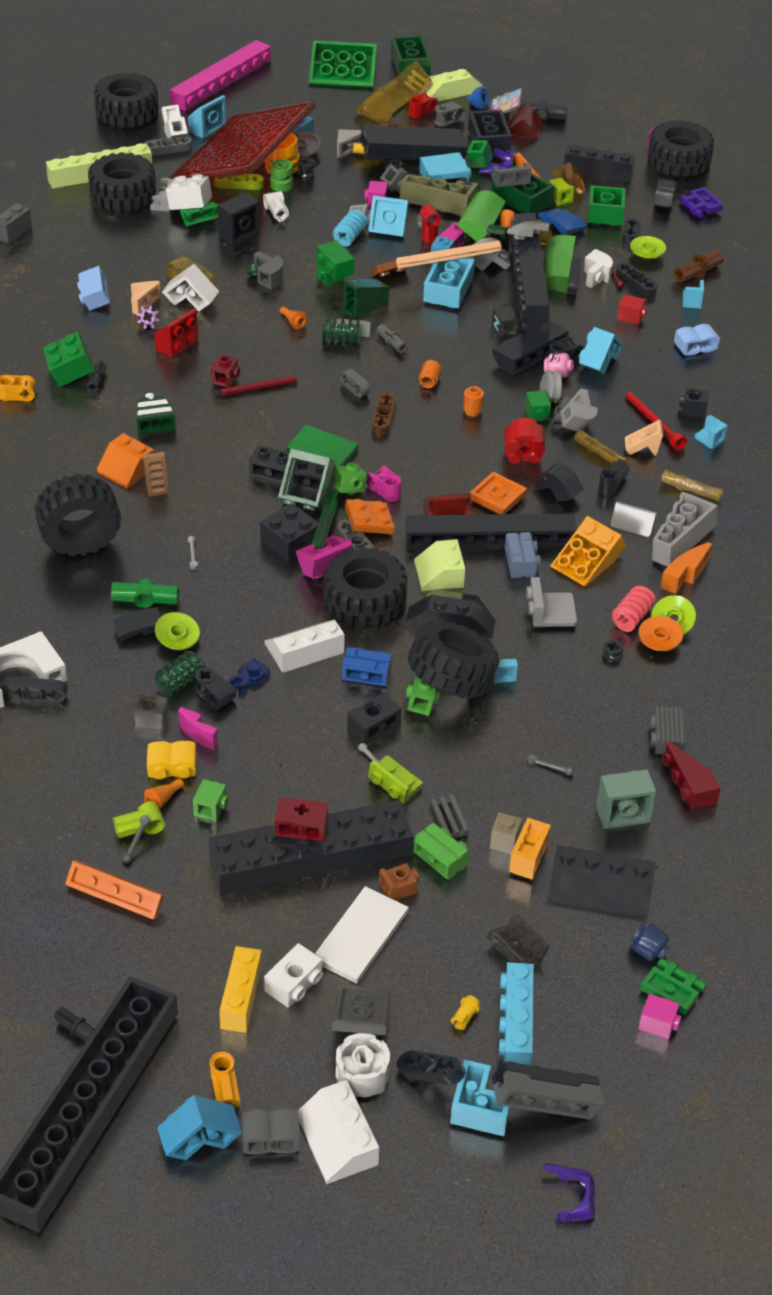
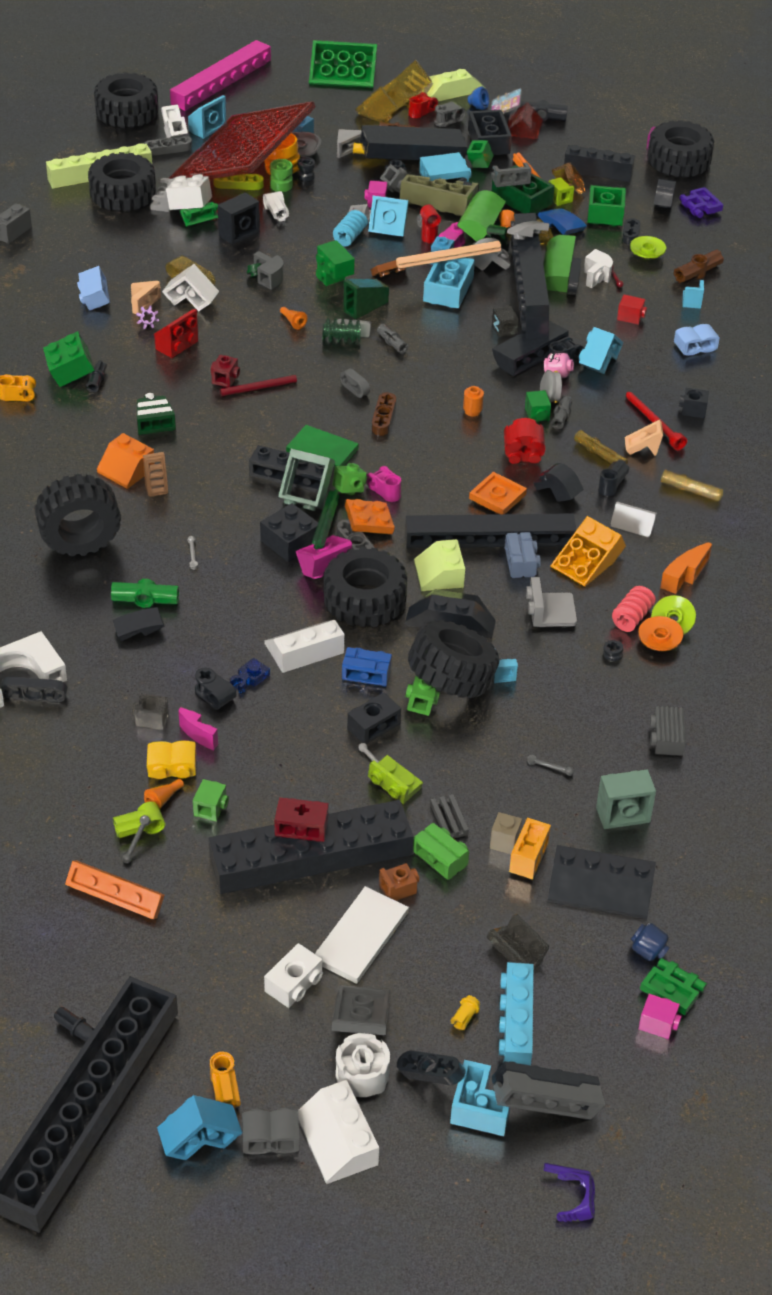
lime dish [155,612,200,650] -> none
clear green piece [155,651,206,697] -> none
yellow brick [219,946,262,1033] -> none
dark green brick [391,35,431,79] -> none
orange brick [419,360,442,388] -> none
clear red slope [423,493,471,515] -> none
dark purple helmet [479,148,514,174] -> none
light grey brick [560,389,598,431] -> none
black beam [616,263,658,297] -> none
light grey wedge [652,491,718,567] -> none
dark red slope [662,742,721,810] -> none
medium azure panel [694,415,728,449] -> none

